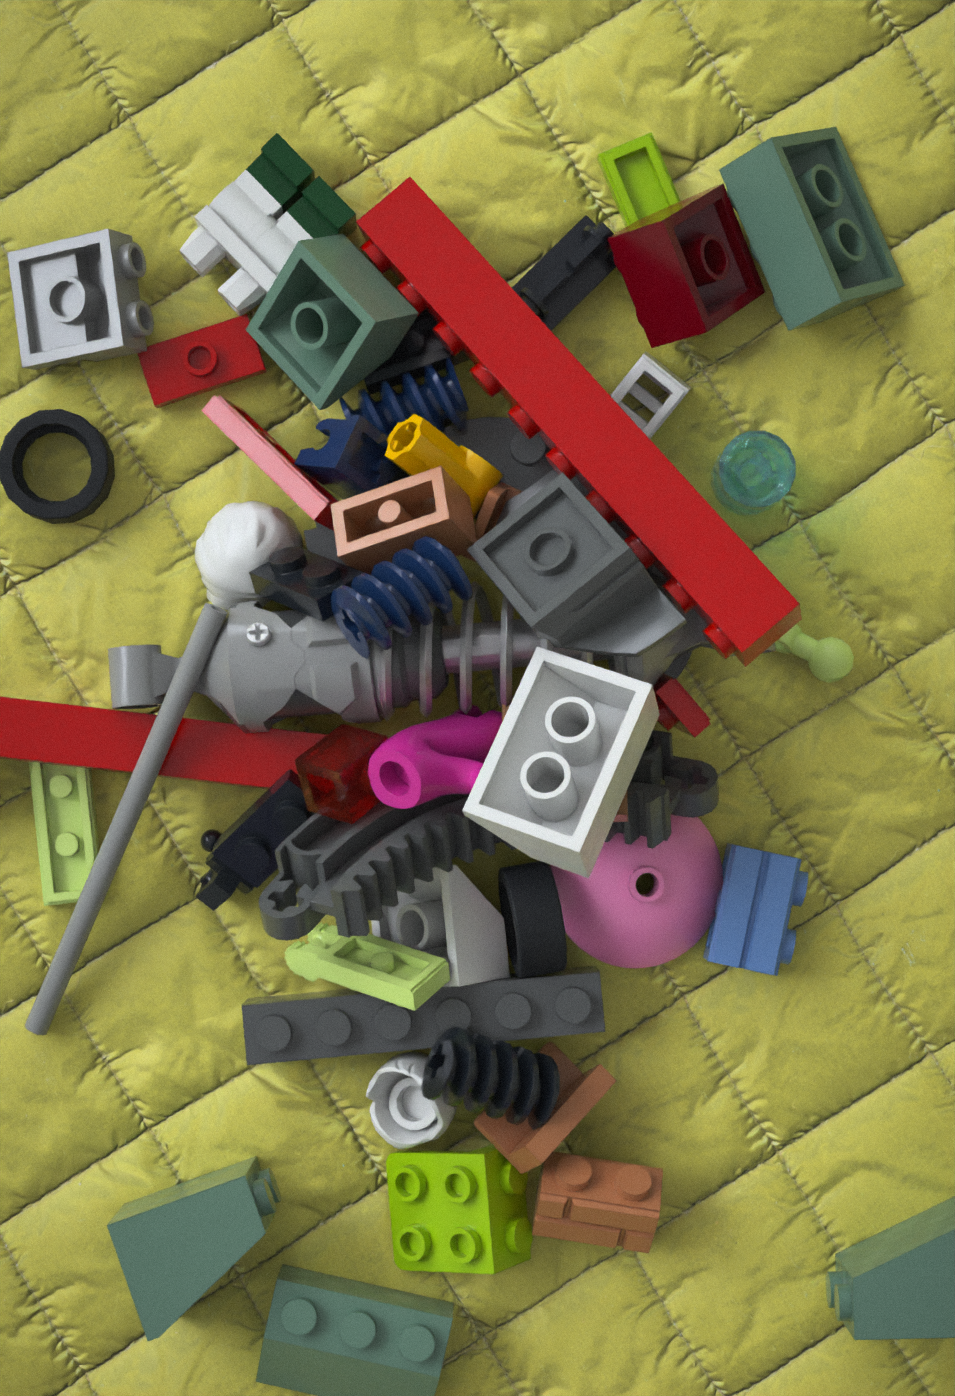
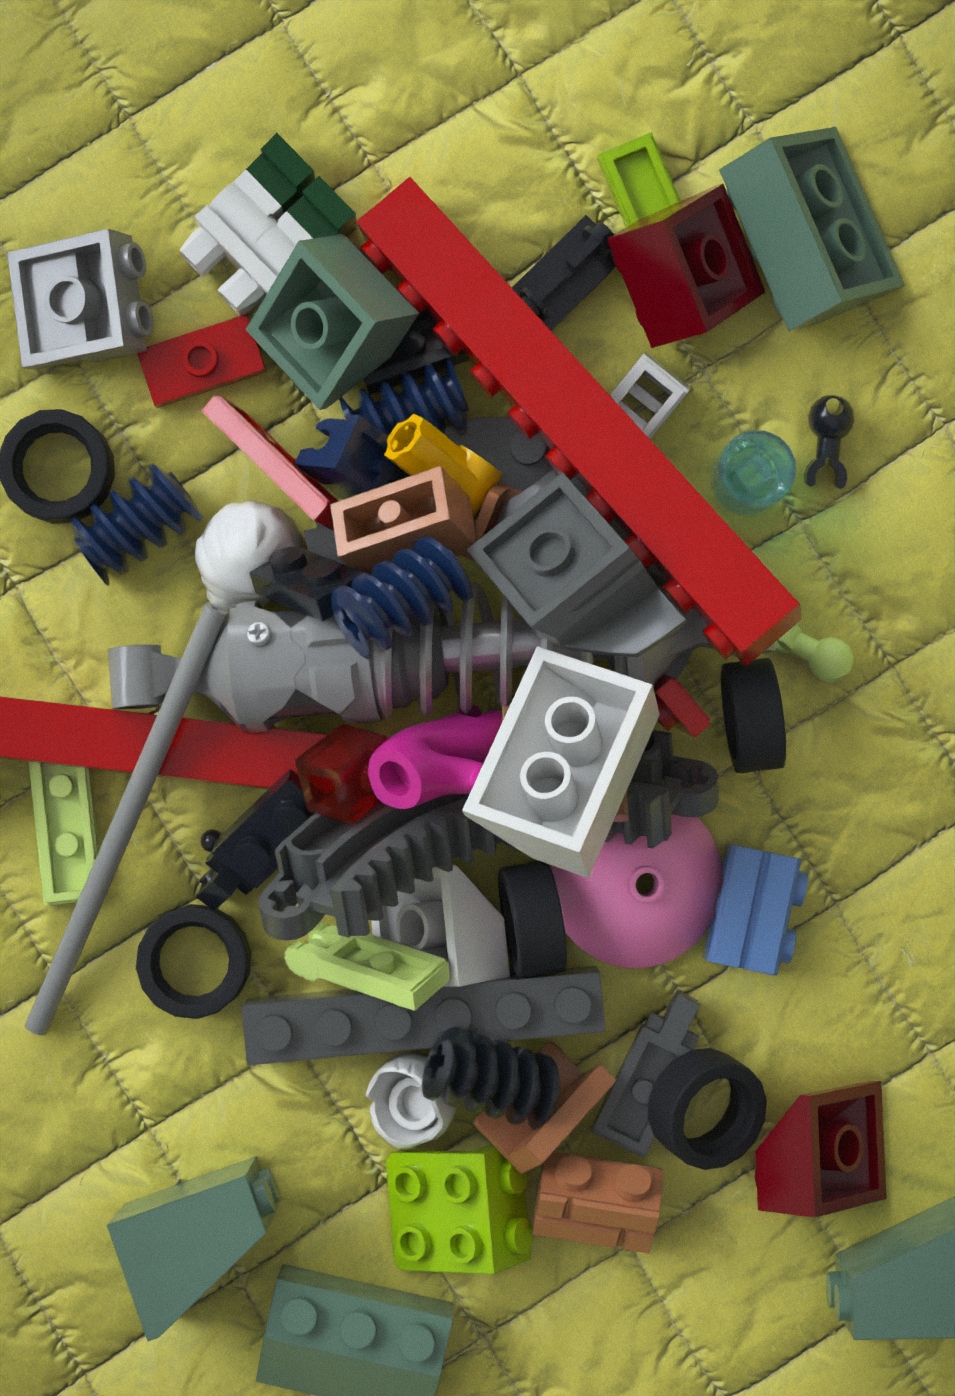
none -> dark blue piece [70,463,205,586]
none -> black tyre [136,904,252,1019]
none -> dark grey hinge [590,990,700,1158]
none -> black tyre [648,1048,767,1170]
none -> black tyre [721,658,786,773]
none -> dark red slope [755,1081,887,1218]
none -> black arm [804,395,855,489]

